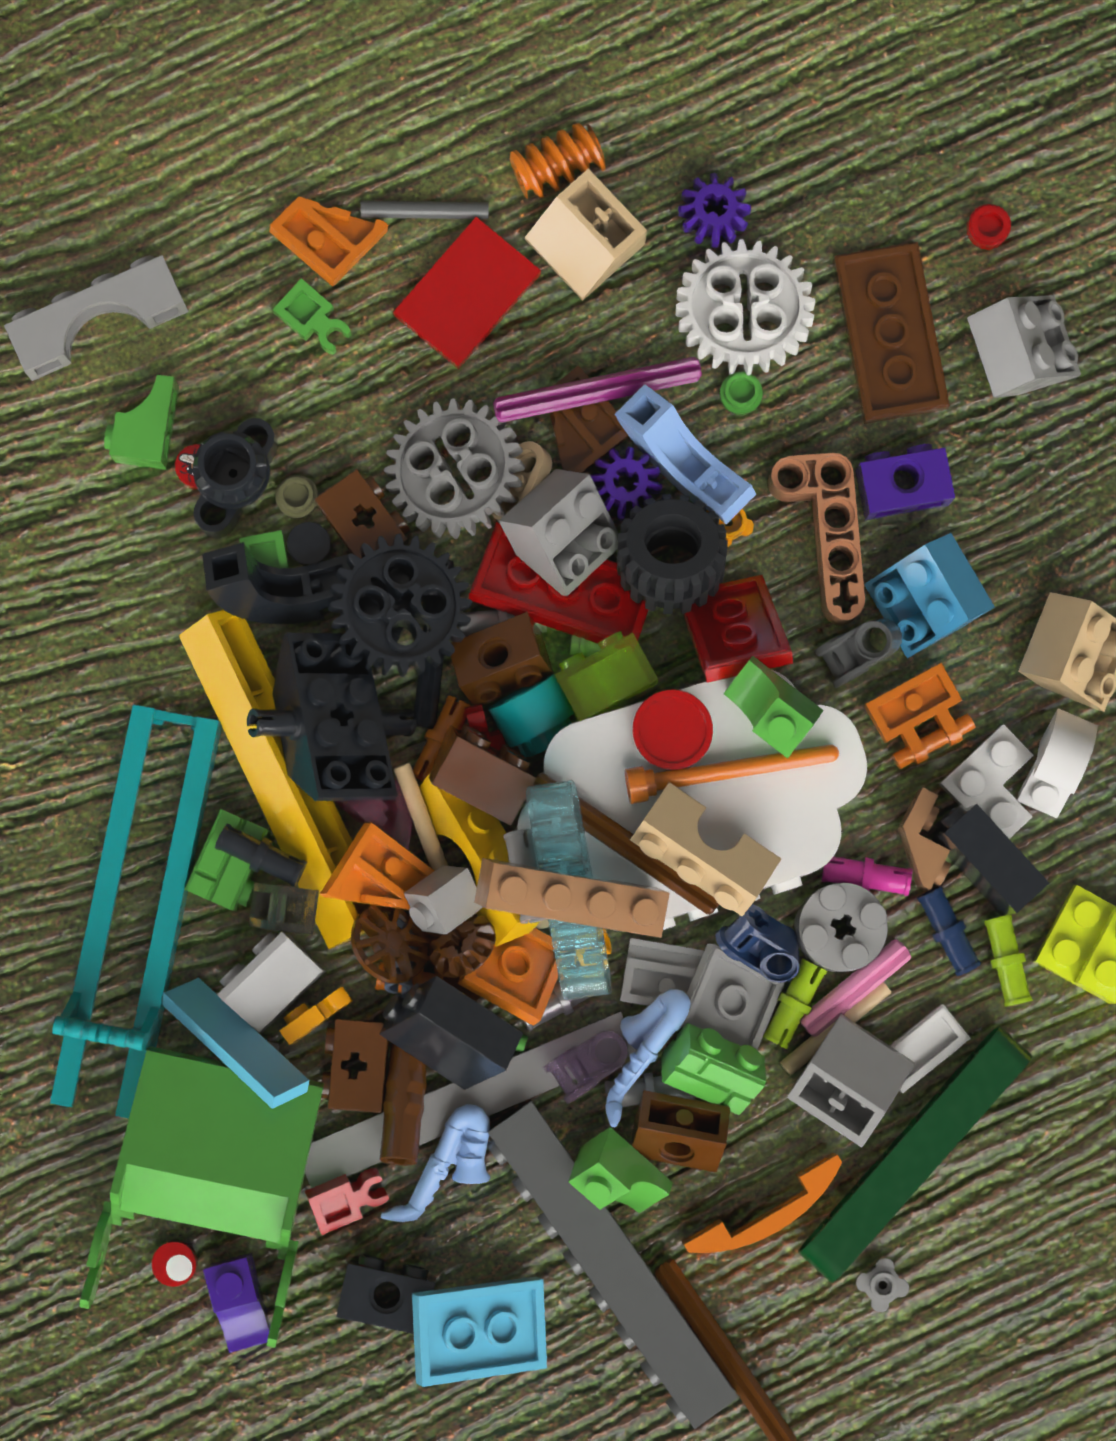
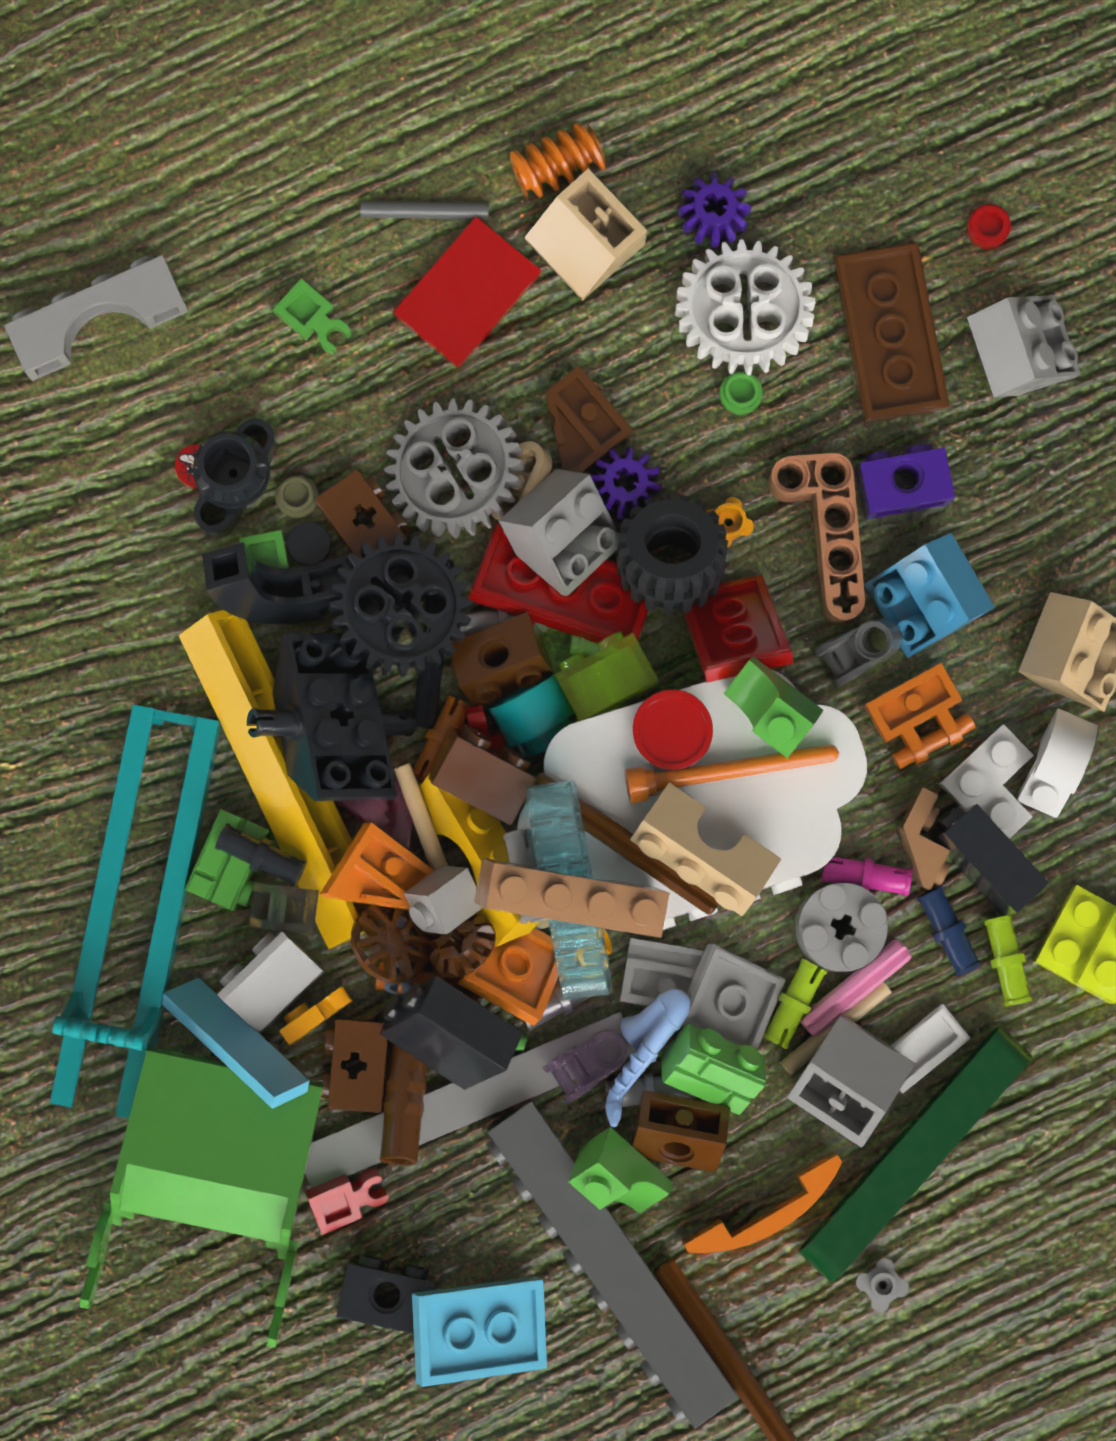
bright green arch [104,375,179,470] -> none
red tile [152,1240,198,1287] -> none
dark purple arch [203,1253,271,1353] -> none
orange wing [269,196,389,287] -> none
light blue piece [381,1104,490,1222] -> none
magenta axle [493,357,702,423] -> none
light blue arch [614,384,756,524] -> none
dark blue piece [715,904,799,983] -> none

